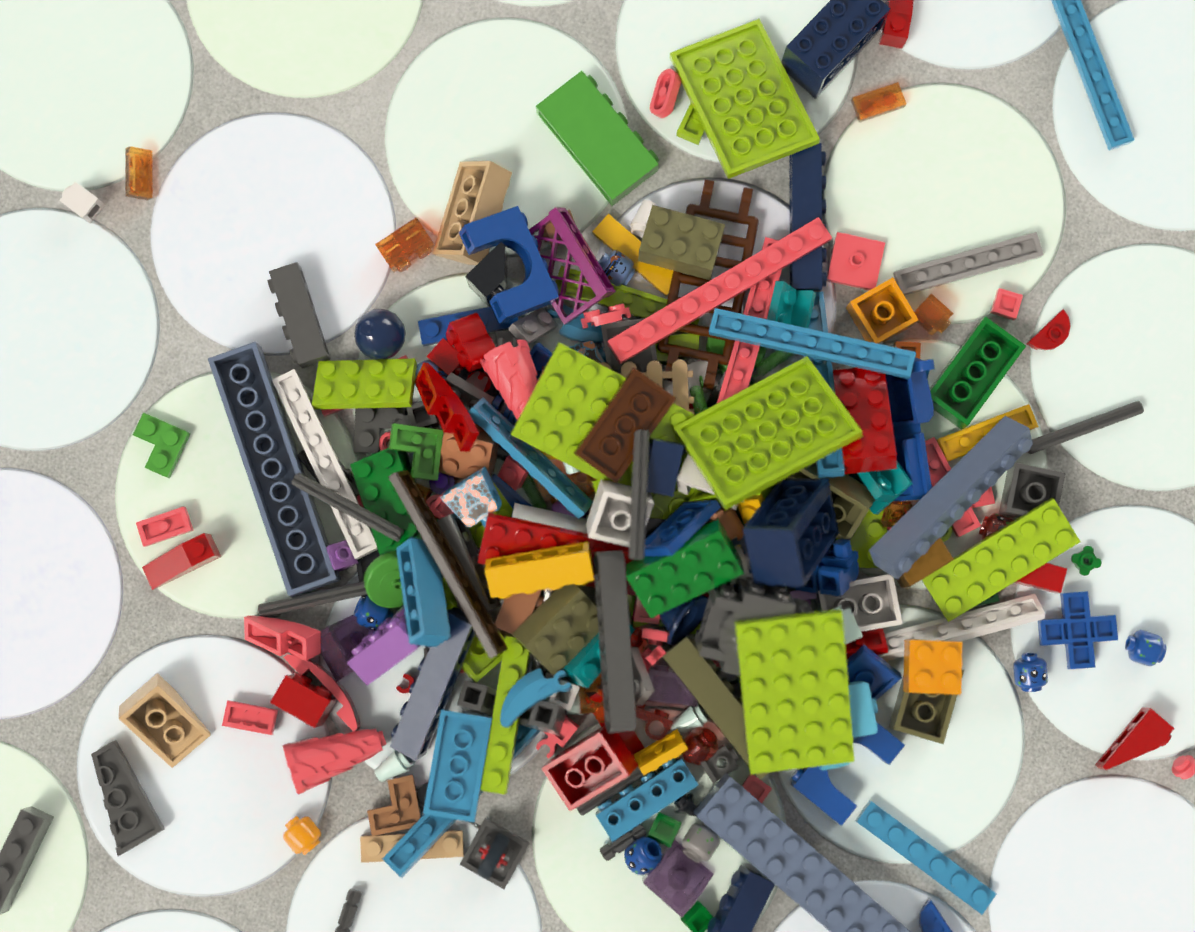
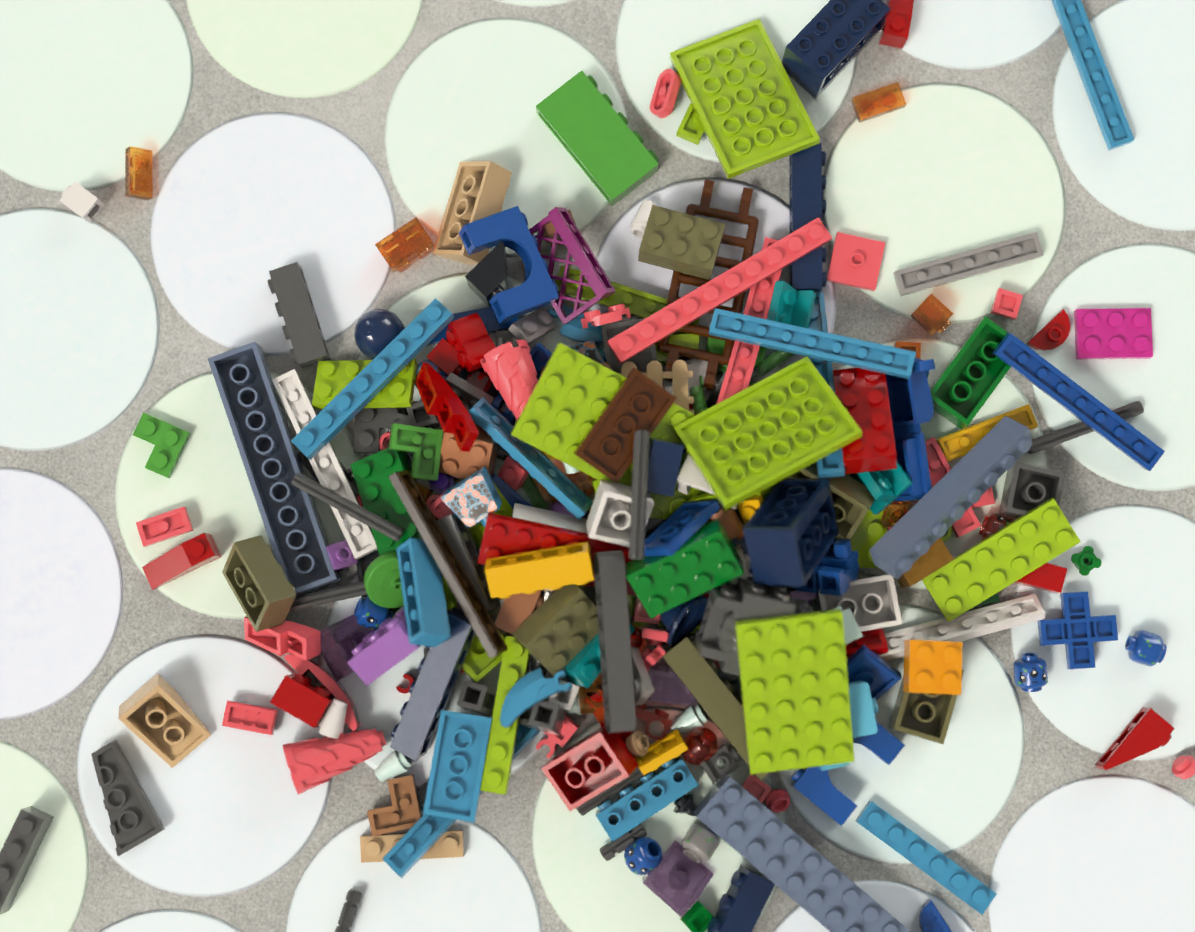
light orange head [283,816,321,855] -> none
dark grey plate [459,818,530,889] -> none
yellow tile [592,214,673,297] -> none
medium blue head [599,250,635,286] -> none
green plate [648,812,682,848] -> none
light orange brick [846,277,919,344] -> none
none -> olive brick [222,535,296,632]
none -> dark azure plate [291,298,455,460]
none -> white cone [319,698,348,739]
none -> tan plate [626,730,649,757]
none -> coral plate [765,789,790,813]
none -> blue plate [993,333,1165,471]
none -> dark pink plate [1074,308,1153,360]

